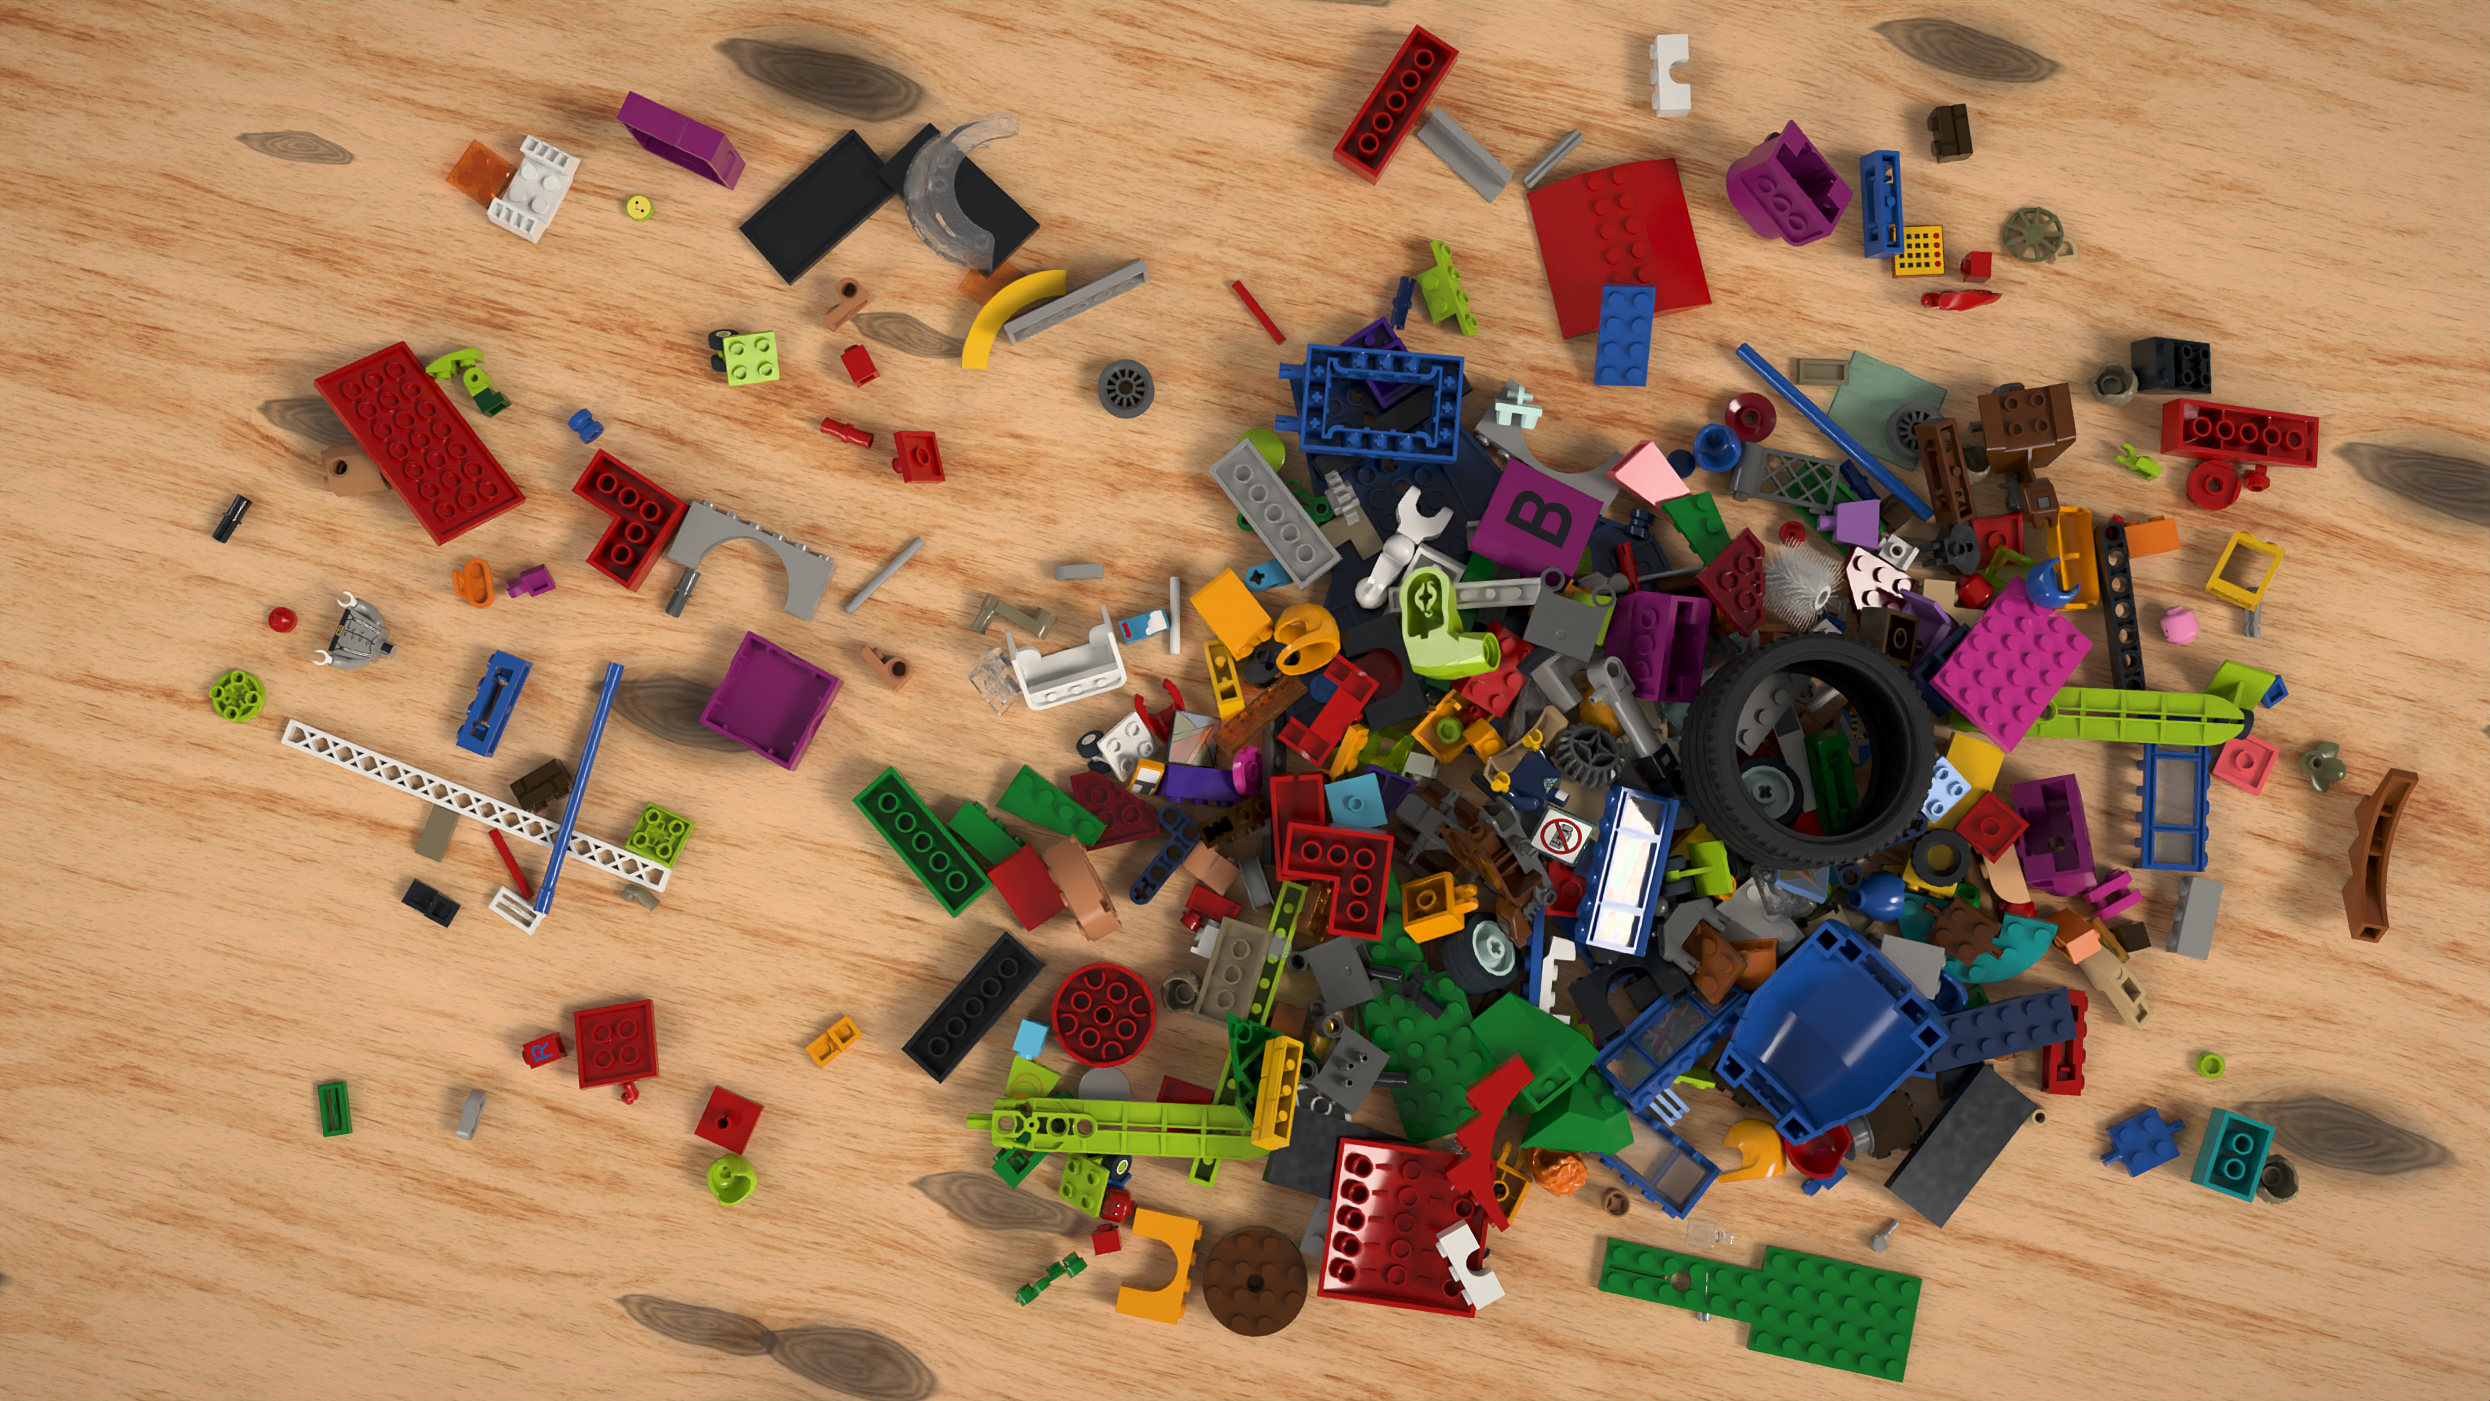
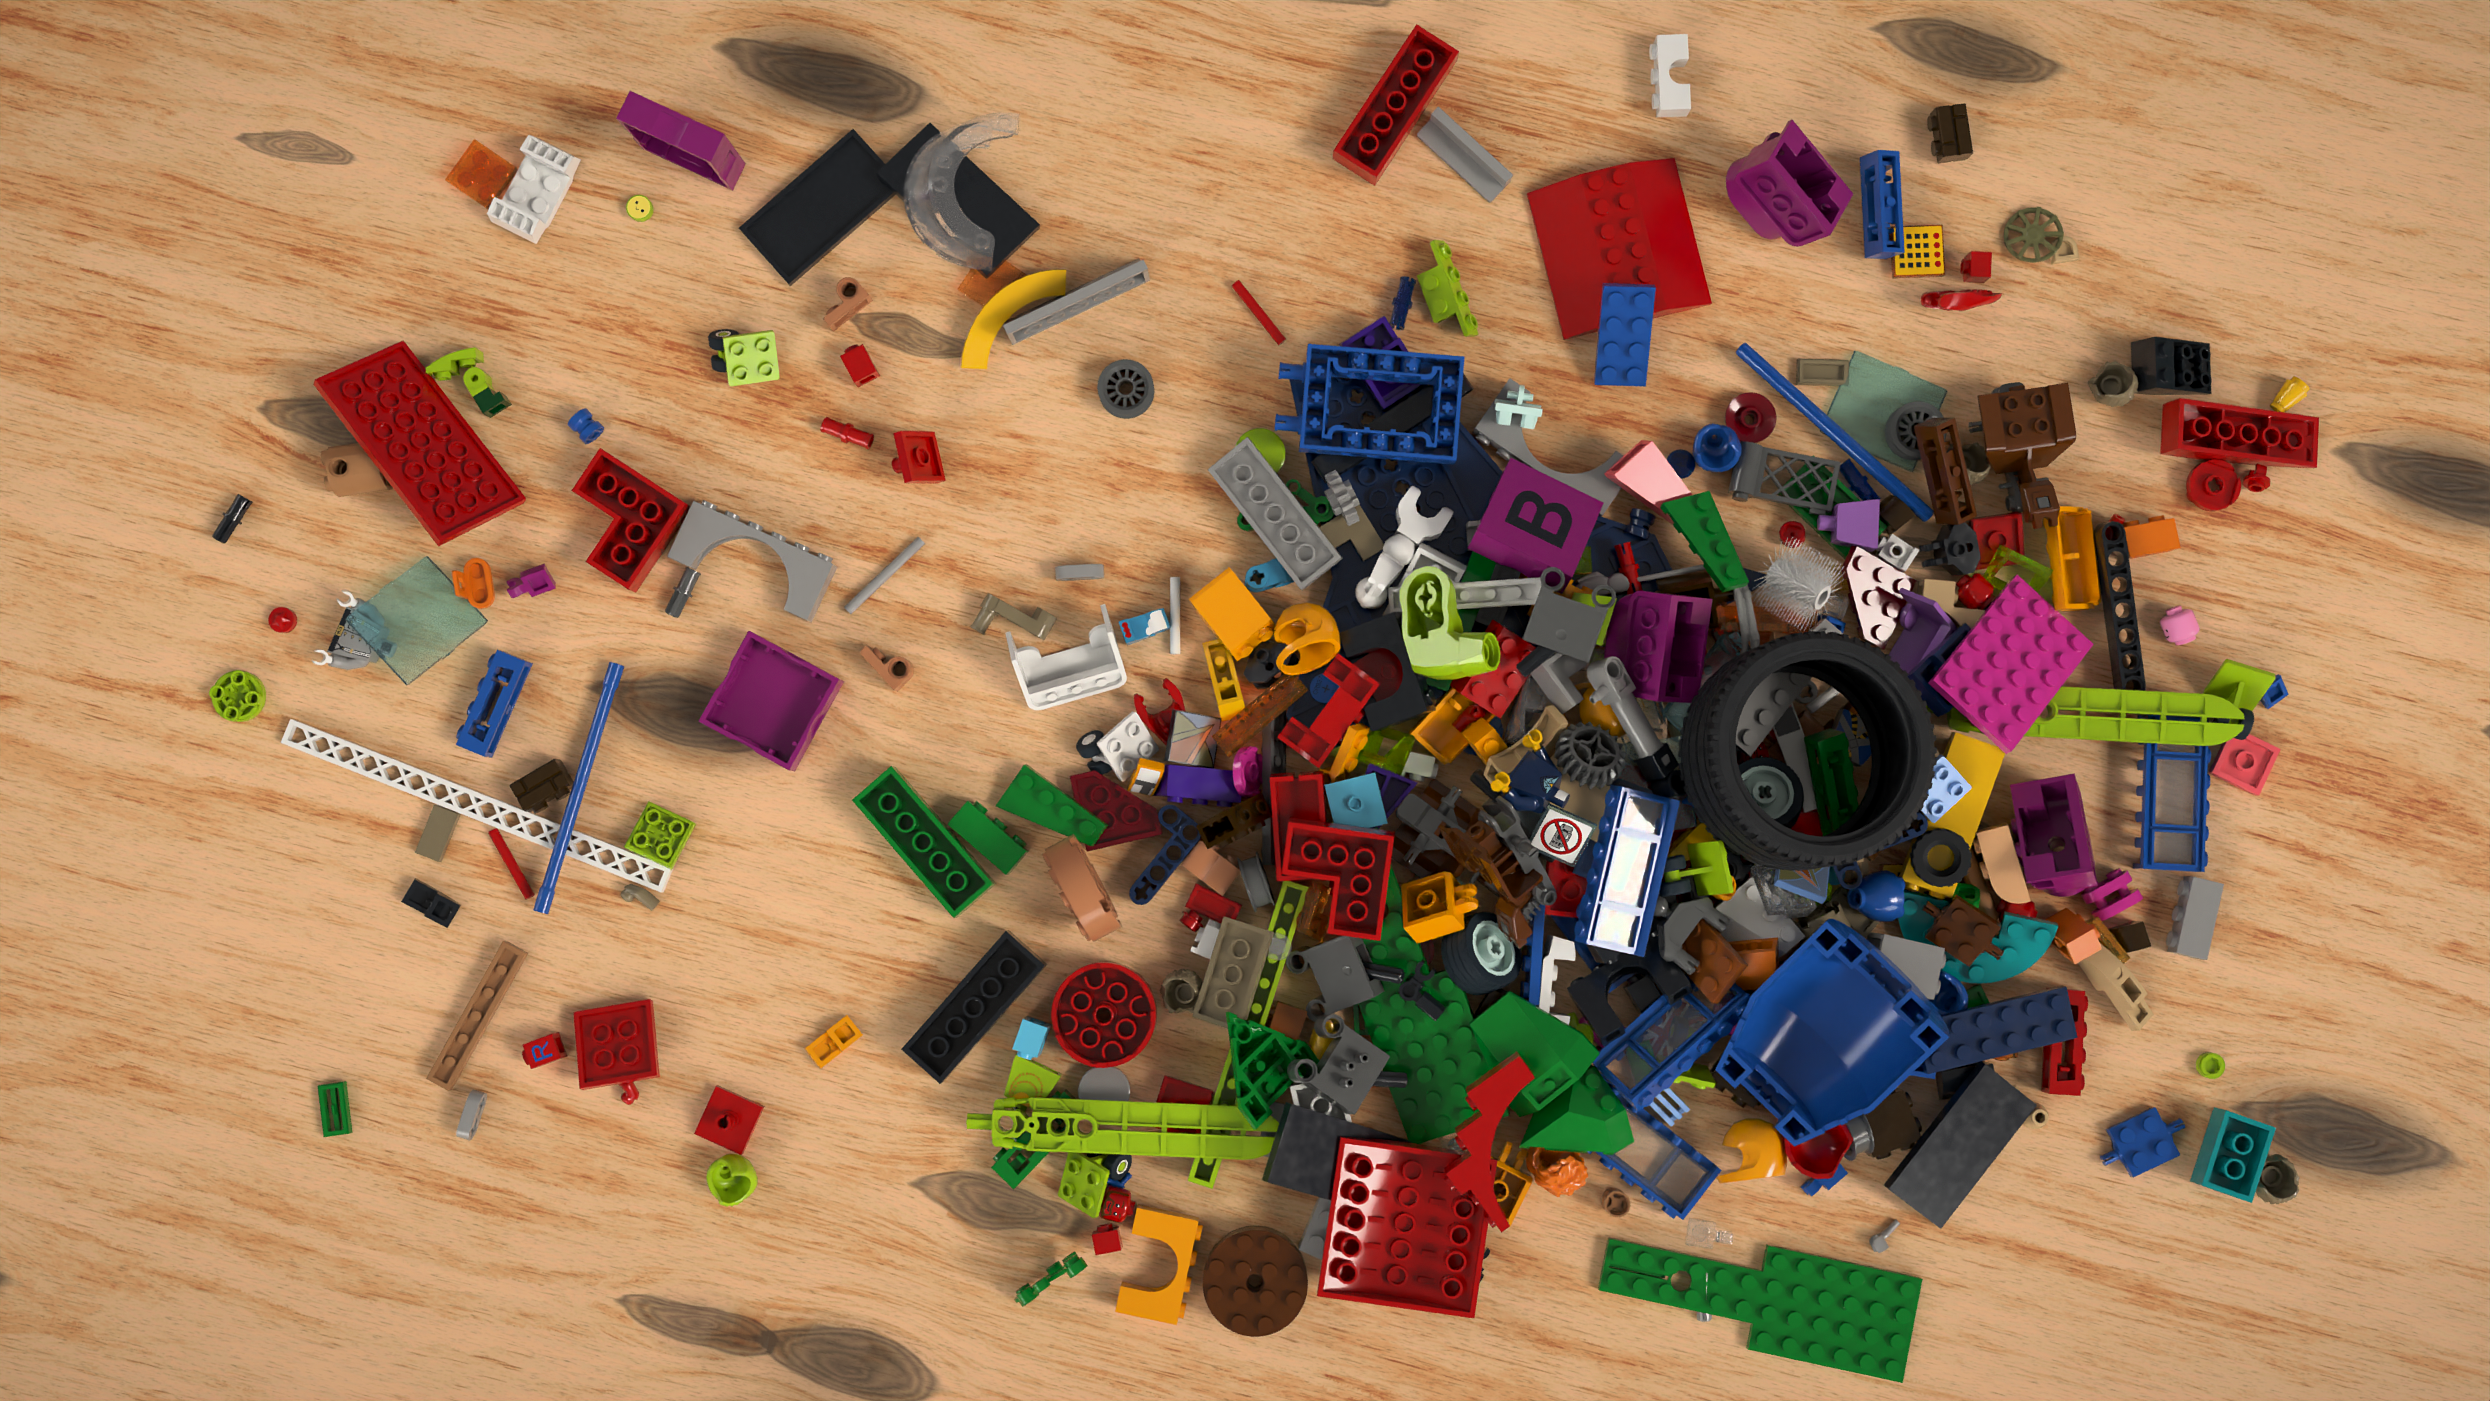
white tile [488,885,547,935] -> none
clear plate [967,646,1023,717] -> none
red tile [986,842,1067,932] -> none
yellow brick [1250,1036,1304,1151] -> none
white arch [1435,1219,1506,1310] -> none
lime tile [1437,716,1464,744] -> none
light grey axle [1522,129,1584,188] -> none
dark red plate [1693,527,1766,638] -> none
dark brown brick [1858,607,1923,669] -> none
red tile [1952,790,2030,864] -> none
blue piece [2026,557,2081,609] -> none
lime plate [2114,443,2163,481] -> none
yellow window [2205,530,2286,612] -> none
light grey axle [2244,587,2261,638] -> none
olive plate [2298,742,2346,793] -> none
dark orange arch [2342,768,2419,943] -> none
none -> clear light blue piece [345,556,488,686]
none -> medium nougat plate [426,941,528,1091]
none -> yellow cone [2270,376,2310,412]

